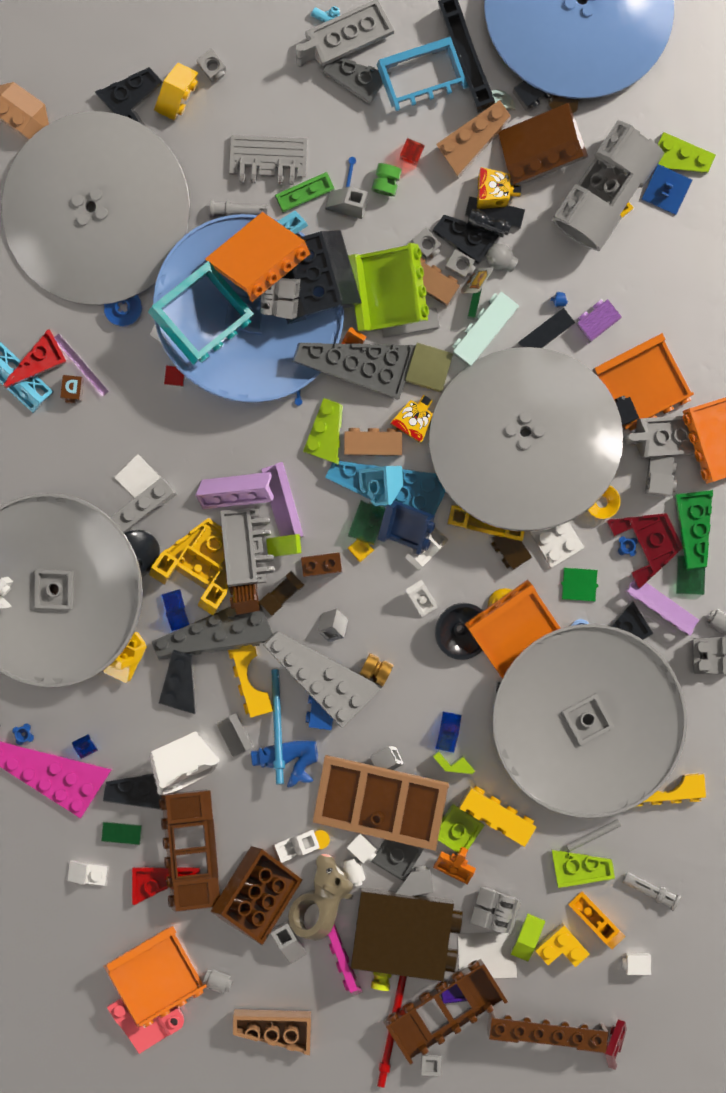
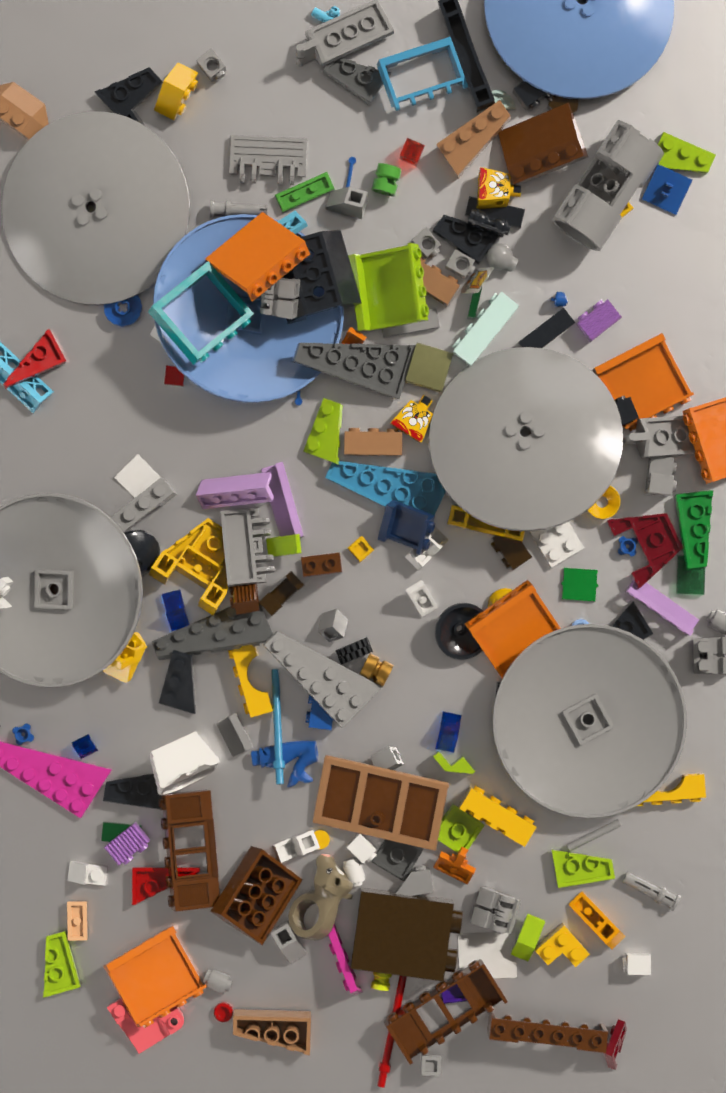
clear purple bar [54,334,109,396] -> none
reddish brown brick [60,375,84,404] -> none
clear green plate [348,500,385,545] -> none
medium azure slope [358,466,403,506] -> none
none -> lime wing [43,930,81,998]
none -> light nougat plate [67,901,88,941]
none -> medium lavender brick [104,822,150,866]
none -> red tile [214,1002,233,1022]
none -> black tyre [335,637,373,665]

